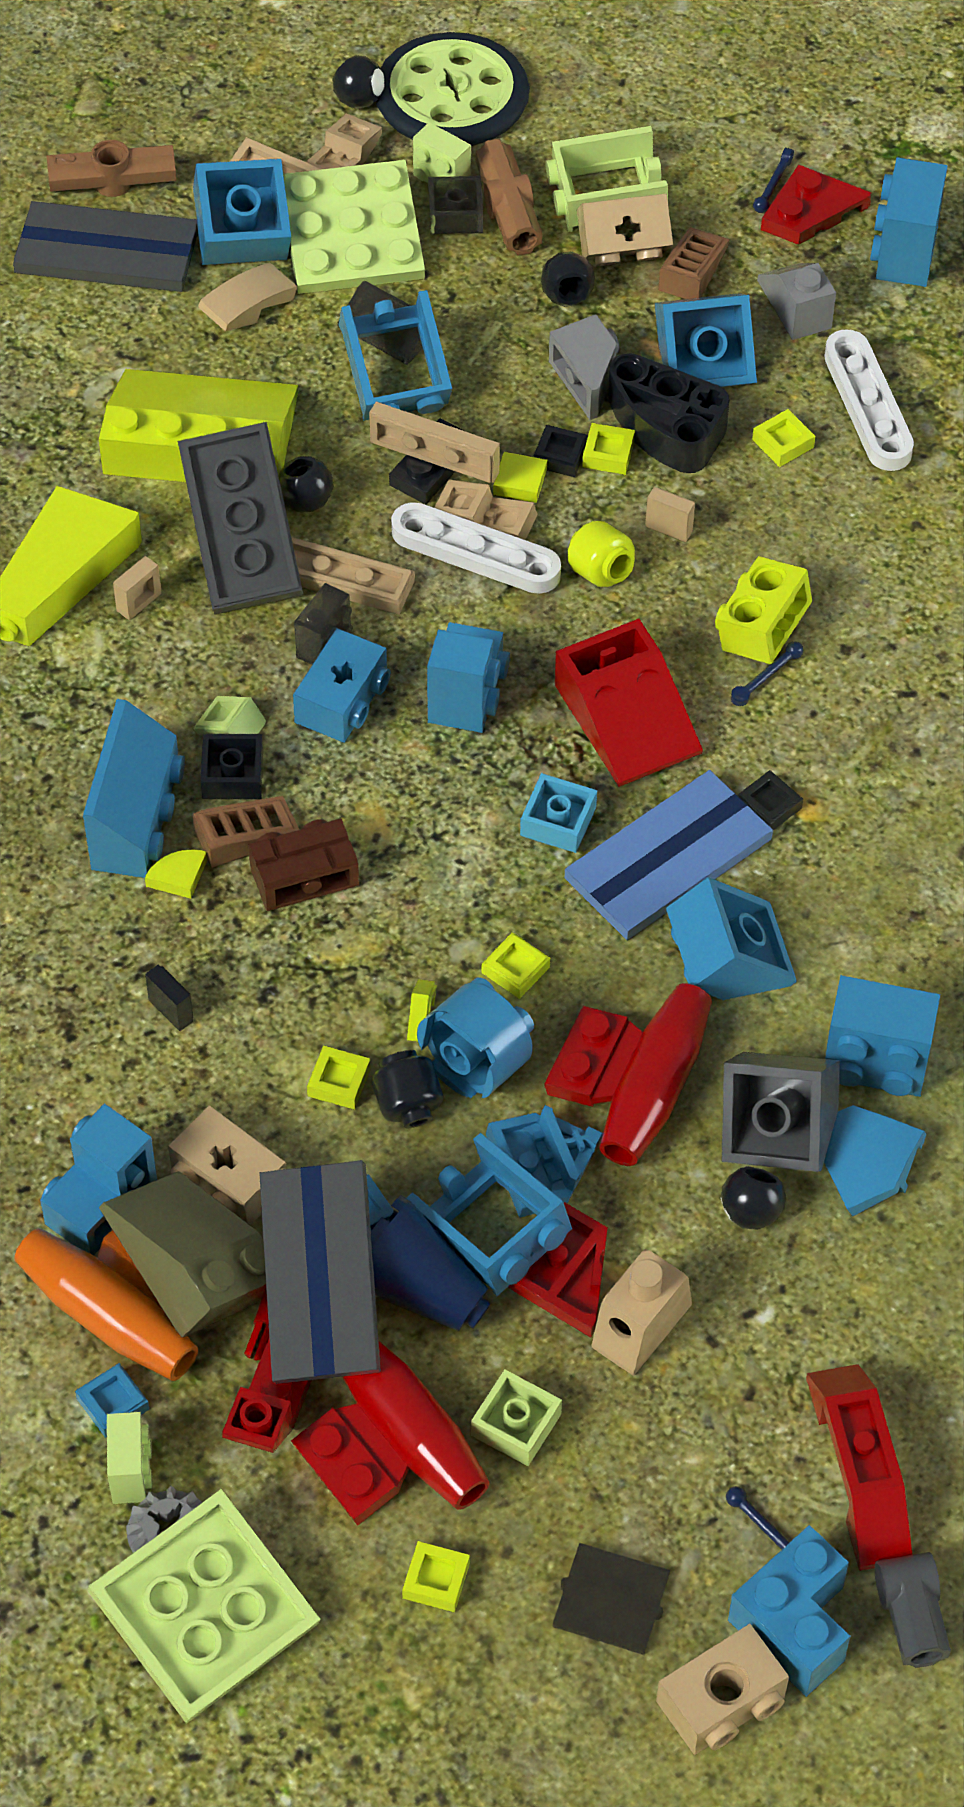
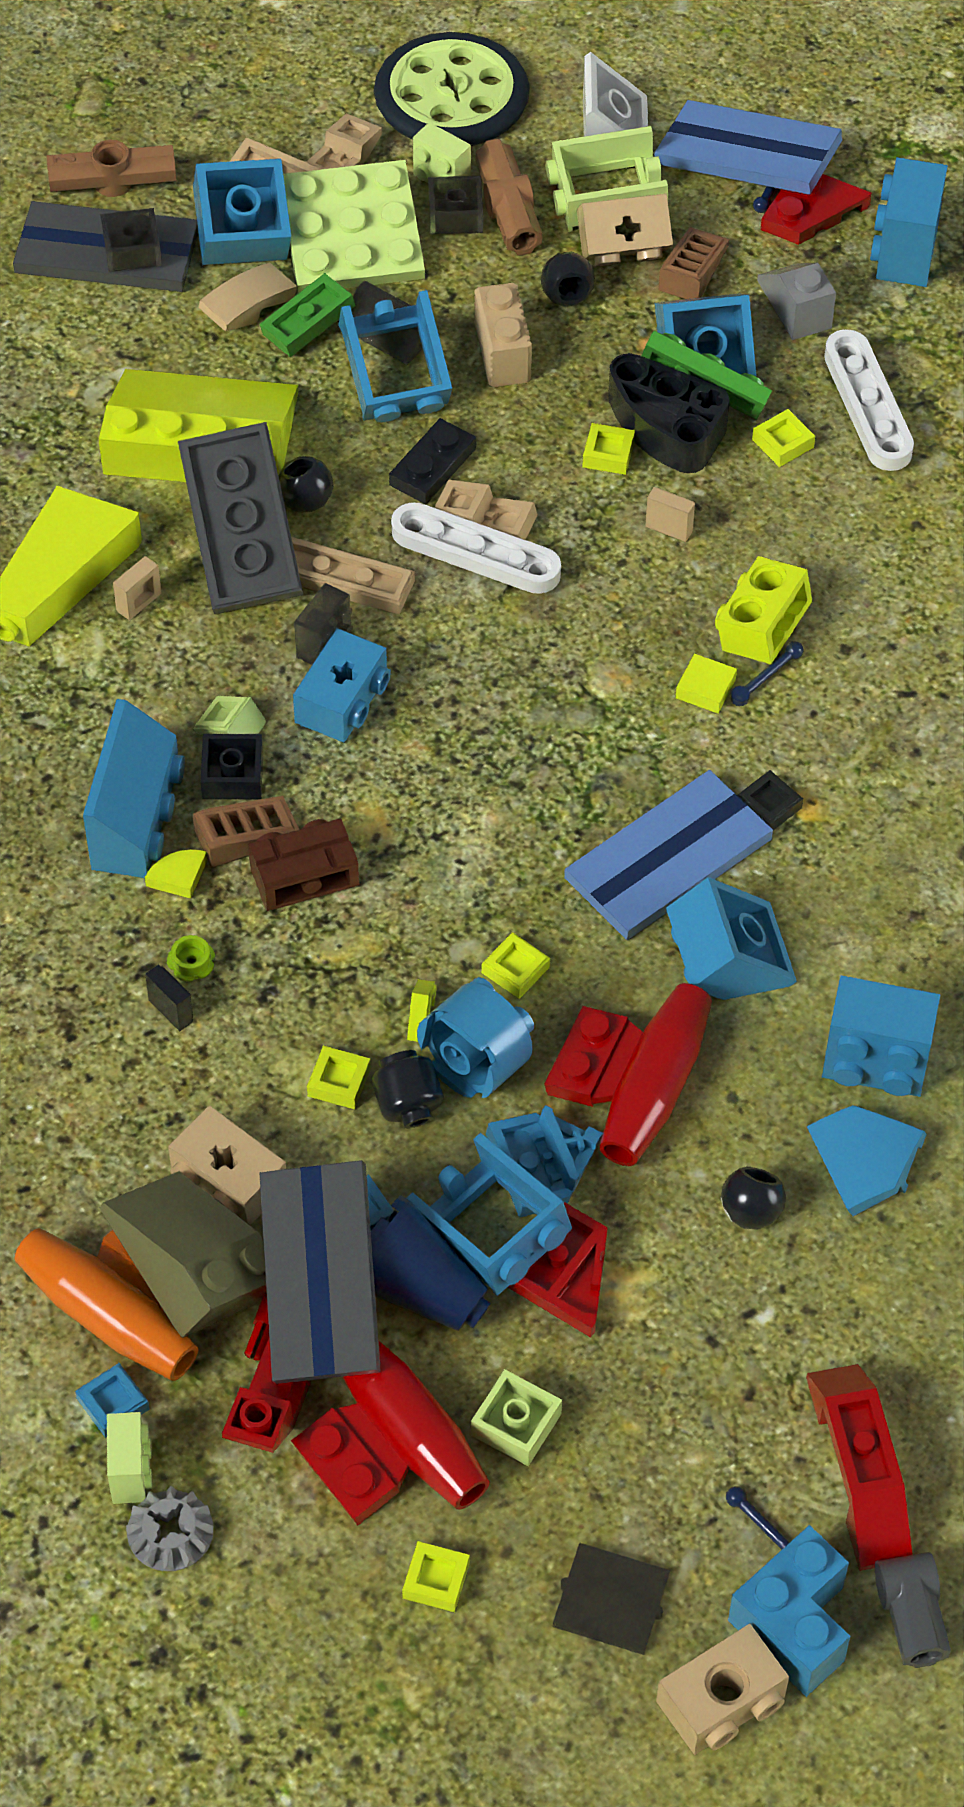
dark azure brick [40,1103,157,1255] -> none
yellowish green plate [88,1489,321,1724] -> none
black piece [332,55,385,109] -> none
tan tile [369,402,500,483] -> none
dark azure brick [427,622,510,733] -> none
neon yellow tile [493,452,547,503] -> none
medium azure piece [520,773,597,853] -> none
black tile [533,425,588,477] -> none
light grey slope [549,314,620,420] -> none
red slope [555,619,703,787] -> none
neon yellow head [568,520,635,587] -> none
tan torso [591,1249,692,1376] -> none
dark grey slope [722,1052,840,1172] -> none
none -> clear smoke piece [100,208,162,272]
none -> lime plate [167,935,215,982]
none -> bright green plate [260,273,355,357]
none -> tan brick [474,283,532,387]
none -> white slope [583,52,648,137]
none -> bright green plate [641,330,772,420]
none -> medium blue tile [654,100,842,194]
none -> neon yellow tile [675,653,737,714]

